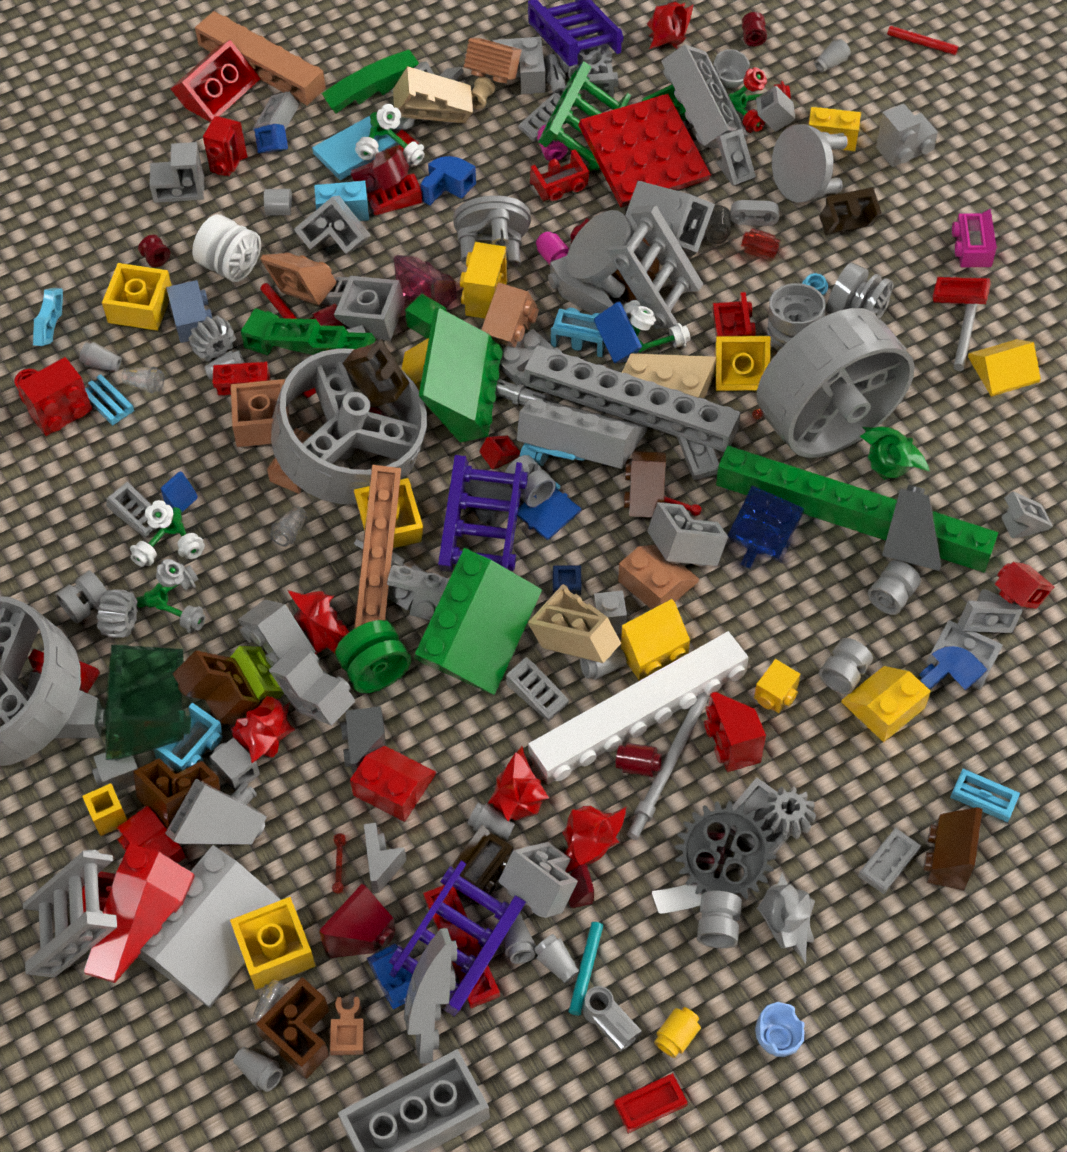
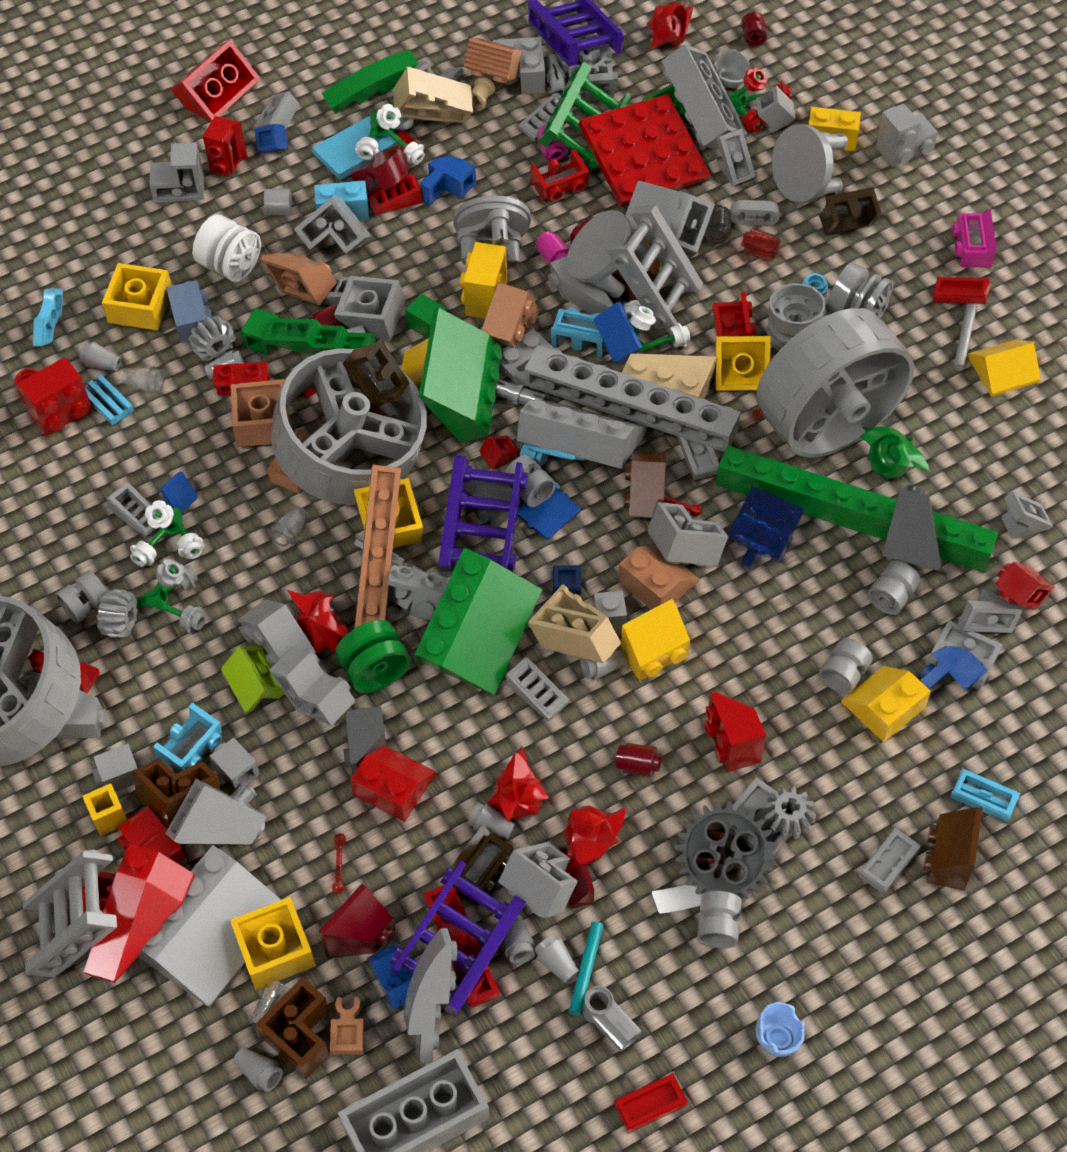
clear green windscreen [105,644,191,761] -> none
dark red wheel [138,234,171,268] -> none
reddish brown brick [173,650,260,725] -> none
nougat brick [195,11,326,105] -> none
red hair [232,696,295,763] -> none
red bar [260,283,297,319] -> none
light grey slope [364,823,406,894] -> none
clear pink slope [393,255,457,308] -> none
white brick [528,631,749,784] -> none
light grey bar [627,692,710,840] -> none
yellow brick [654,1007,701,1058] -> none
yellow brick [754,659,801,713] -> none
light grey hair [756,873,815,964] -> none
light grey cone [814,39,851,73] -> none
red bar [887,26,959,55] -> none

